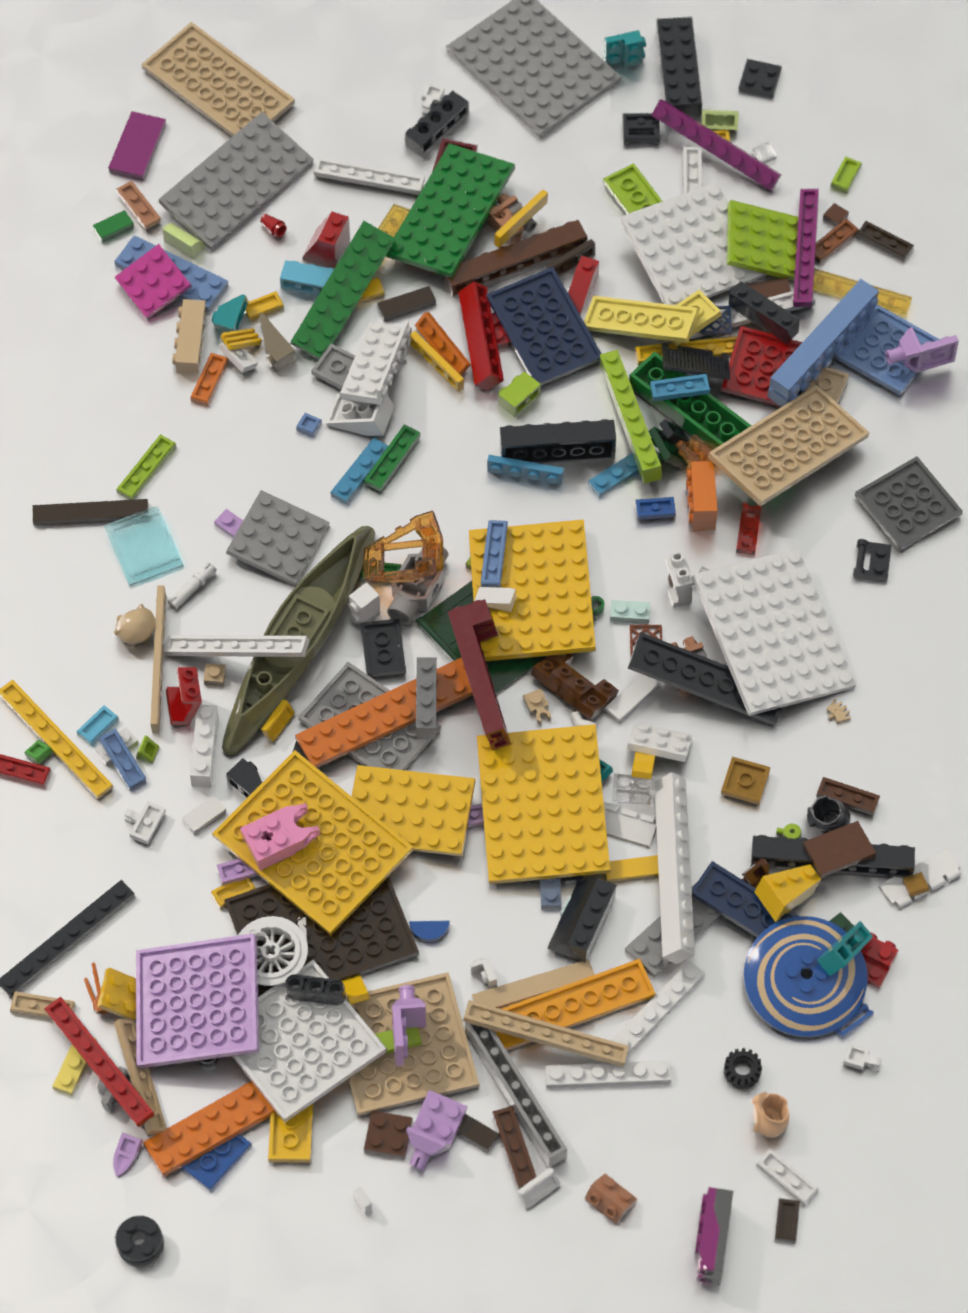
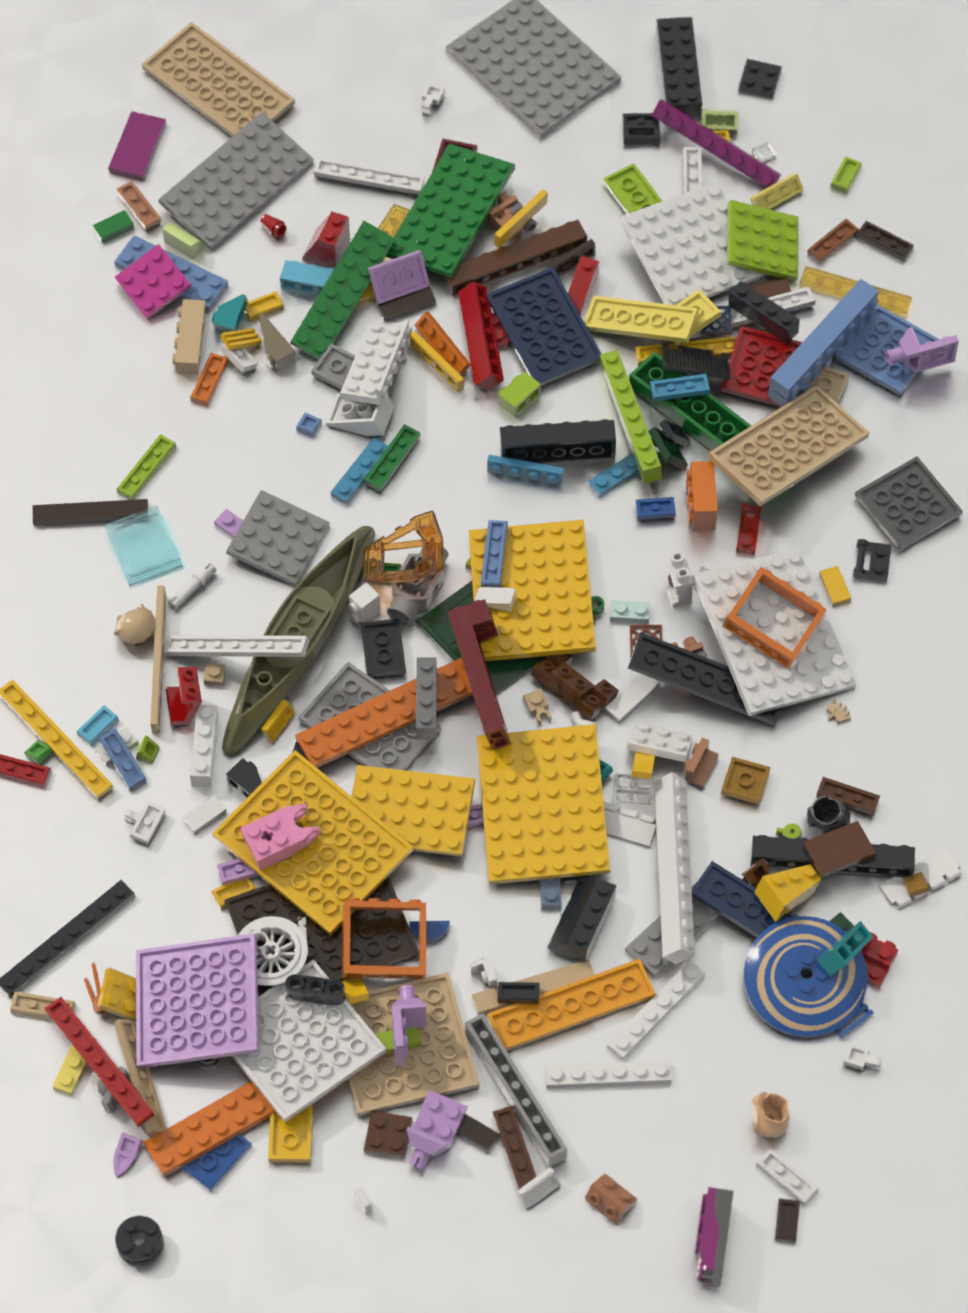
black brick [405,90,469,157] -> none
tan plate [463,1000,629,1067] -> none
teal plate [603,30,646,67] -> none
yellow tile [606,855,659,883] -> none
clear orange bracket [675,434,716,467] -> none
black tyre [724,1048,762,1089] -> none
magenta plate [793,189,819,307] -> none
reddish brown tile [823,203,849,226] -> none
none -> orange window [342,898,426,979]
none -> lavender plate [368,250,430,304]
none -> black tile [497,982,540,1004]
none -> nougat bracket [684,737,719,787]
none -> orange window [722,567,827,669]
none -> light yellow plate [750,173,804,209]
none -> yellow tile [819,566,851,606]

